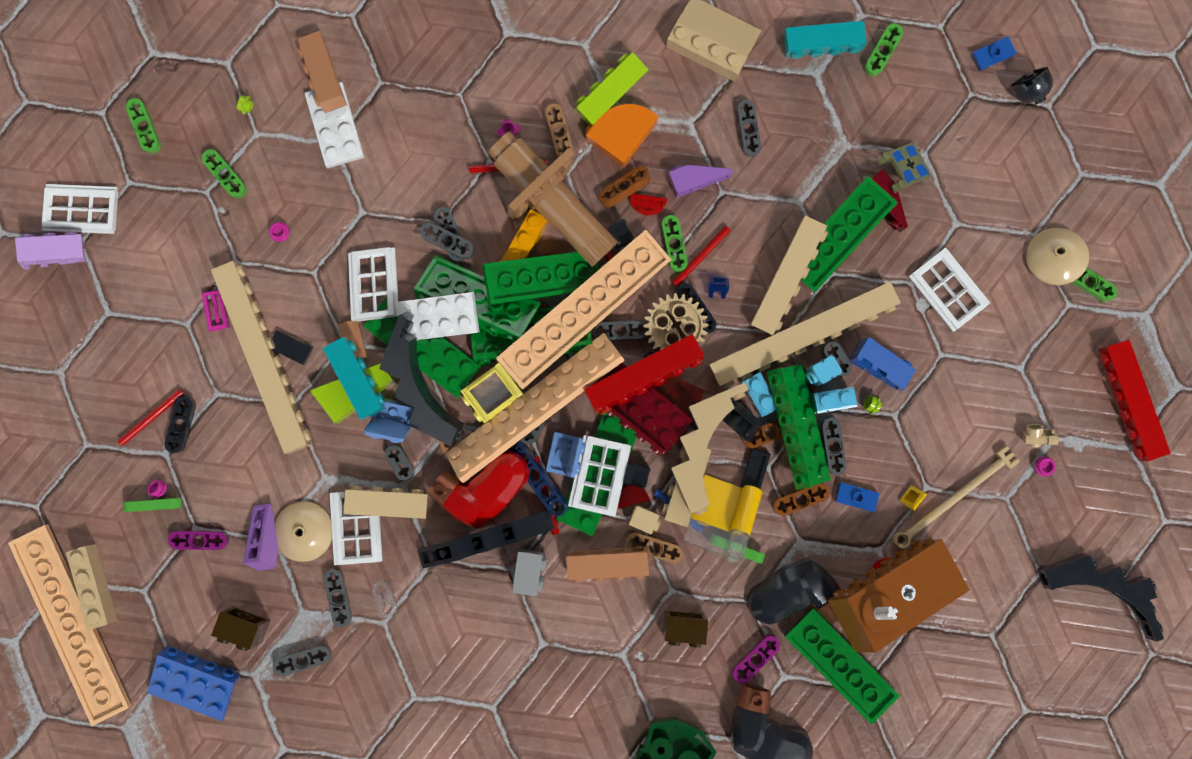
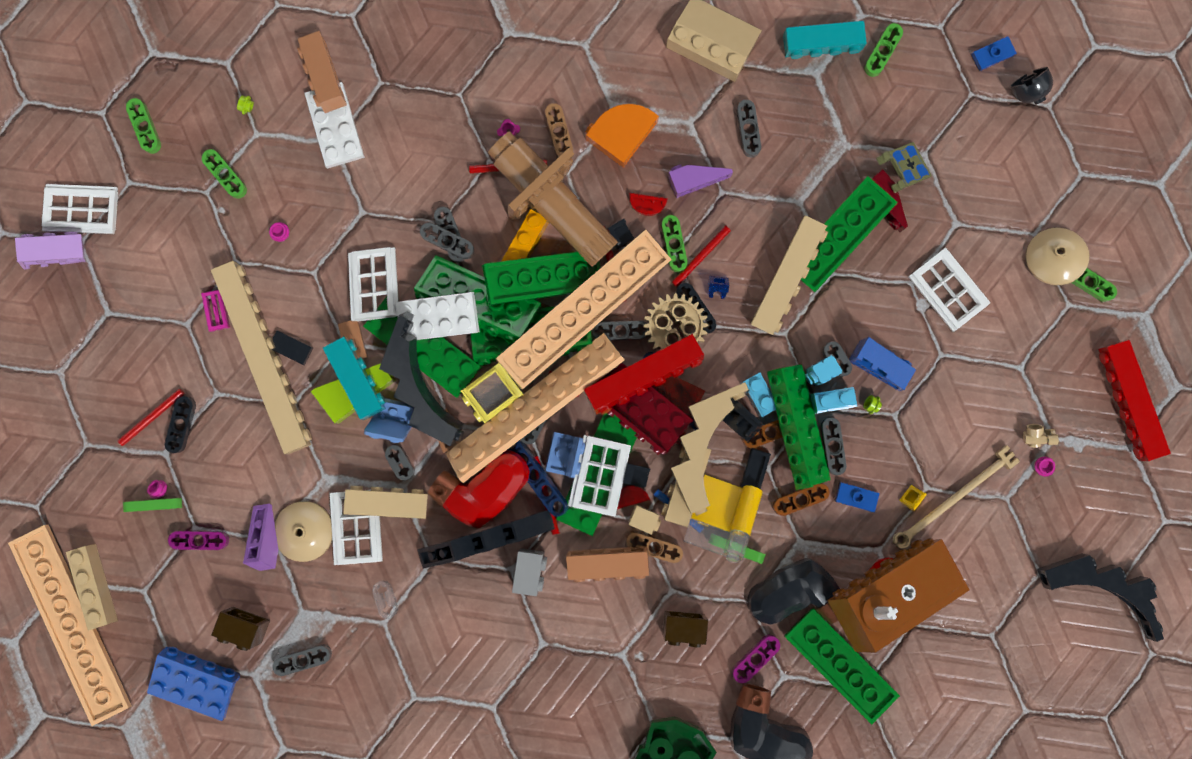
dark grey beam [324,569,352,627] -> none
lime brick [574,52,648,125] -> none
dark orange beam [598,166,651,208] -> none
tan brick [708,281,901,389] -> none

